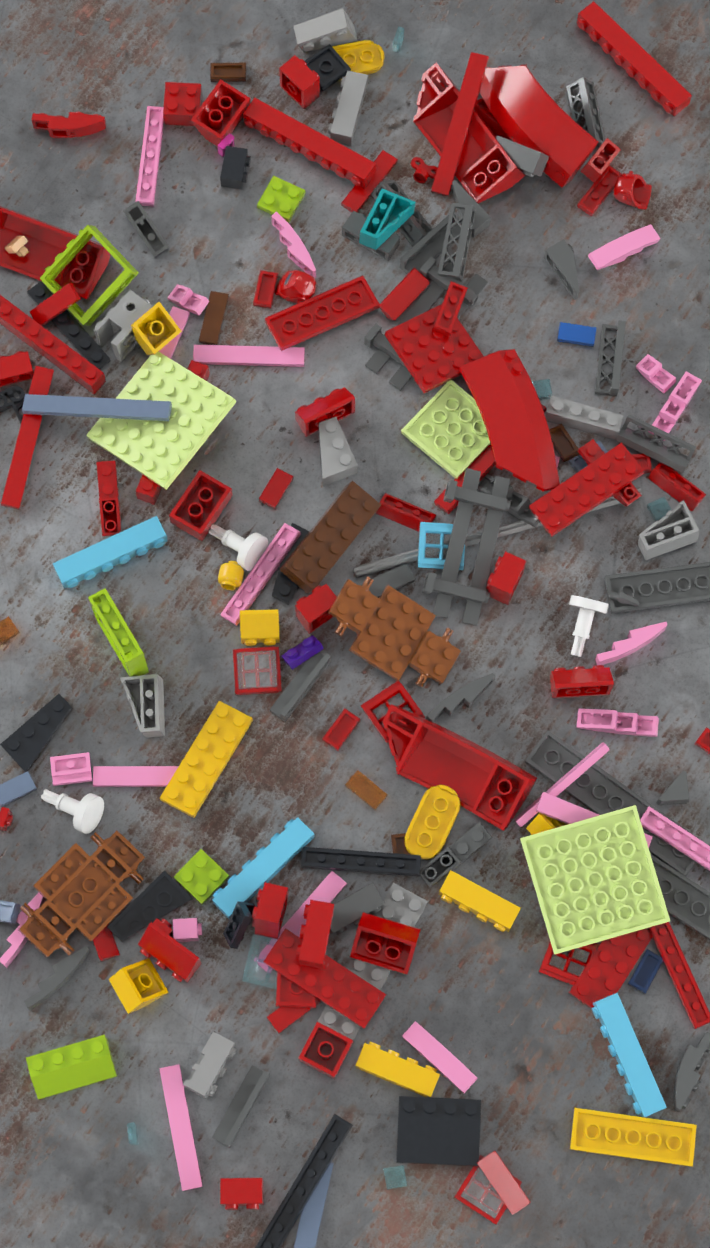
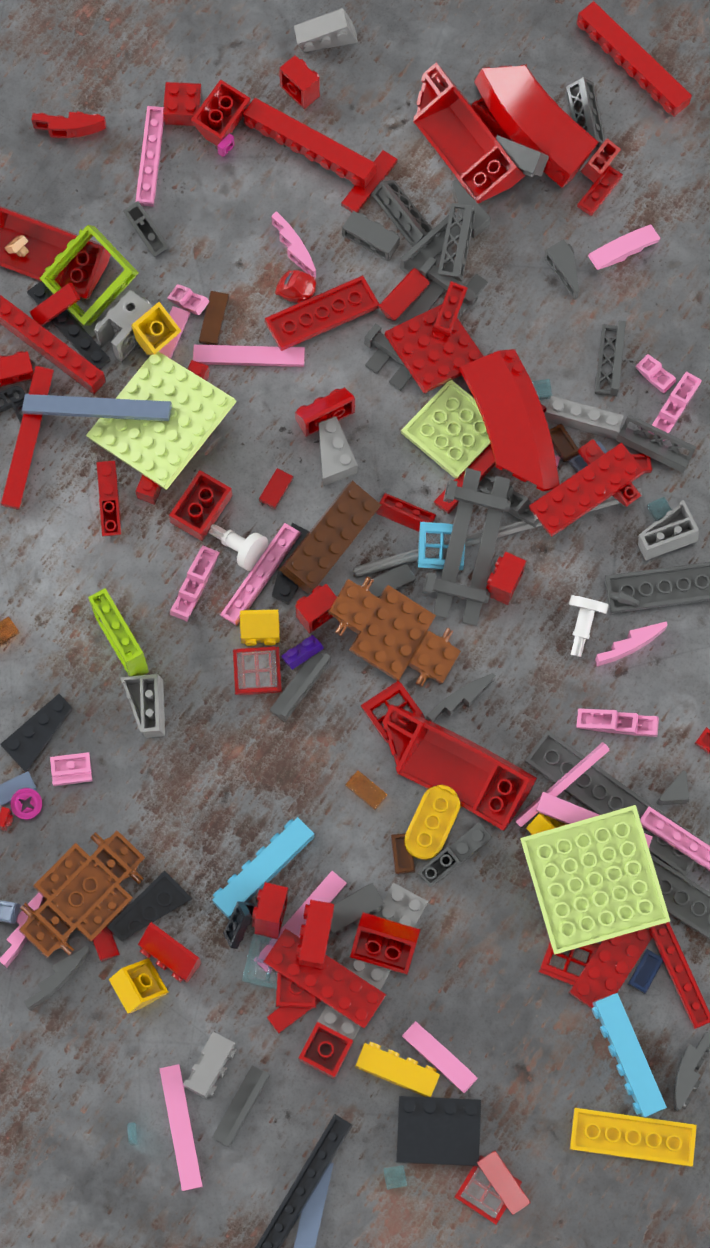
lime slope [26,1035,117,1100] -> none
white piece [41,789,104,834] -> none
medium azure brick [53,516,168,589] -> none
bright pink tile [93,766,179,787] -> none
red plate [153,918,173,936] -> none
yellow plate [160,701,253,818] -> none
lime plate [173,849,230,905] -> none
bright pink brick [173,918,202,942] -> none
reddish brown tile [210,63,246,82] -> none
yellow head [218,561,244,590] -> none
black brick [220,146,251,189] -> none
red brick [220,1178,264,1210] -> none
red tile [253,270,278,309] -> none
lime plate [257,176,306,222] -> none
black plate [301,847,421,877] -> none
black tile [305,44,351,91] -> none
red tile [322,708,360,751] -> none
light grey brick [328,70,368,146] -> none
yellow tile [332,40,384,80] -> none
teal wedge [359,189,416,250] -> none
clear light blue tile [393,26,405,52] -> none
red piece [411,157,438,184] -> none
red tile [431,52,489,197] -> none
yellow brick [439,870,521,932] -> none
red slope [550,665,614,698] -> none
blue tile [557,322,597,347] -> none
red helmet [614,171,652,210] -> none
red slope [648,462,706,511] -> none
none -> dark pink gear [10,788,42,819]
none -> bright pink slope [170,545,220,621]

